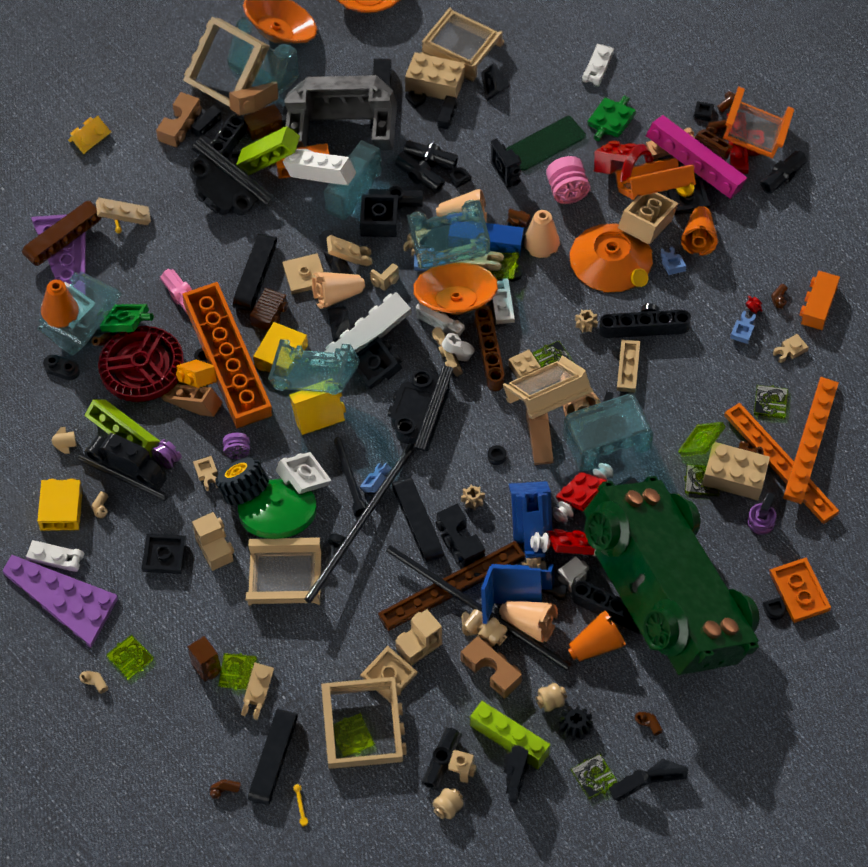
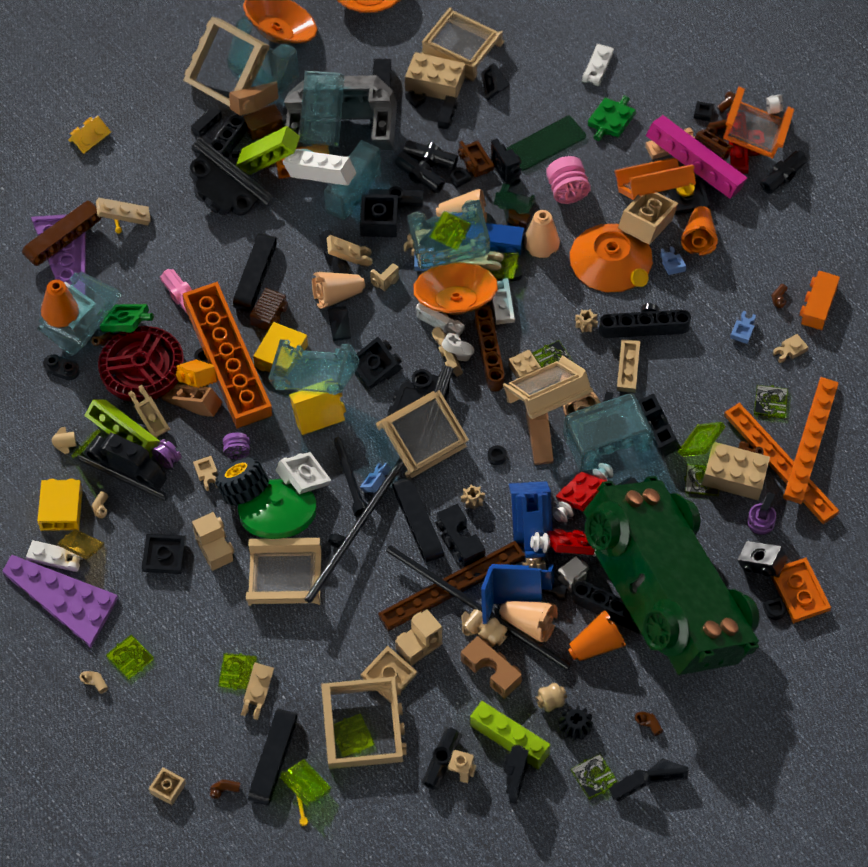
medium nougat arch [156,92,202,148] -> none
reddish brown brick [187,636,222,682] -> none
tan plate [282,253,323,294] -> none
white wedge [310,292,412,370] -> none
tan piece [433,788,464,819] -> none
red piece [594,141,653,182] -> none
red plate [745,296,763,314] -> none
none -> clear yellow piece [57,529,104,560]
none -> clear neon green piece [71,429,100,458]
none -> tan hinge [128,385,171,438]
none -> tan piece [149,768,186,805]
none -> clear neon green plate [280,759,331,807]
none -> clear light blue brick [299,71,344,147]
none -> piece [375,390,469,478]
none -> clear neon green piece [429,211,472,251]
none -> reddish brown bracket [457,140,494,178]
none -> clear green piece [494,183,536,214]
none -> black arch [637,393,681,457]
none -> black brick [737,541,788,577]
none -> white piece [766,94,783,114]

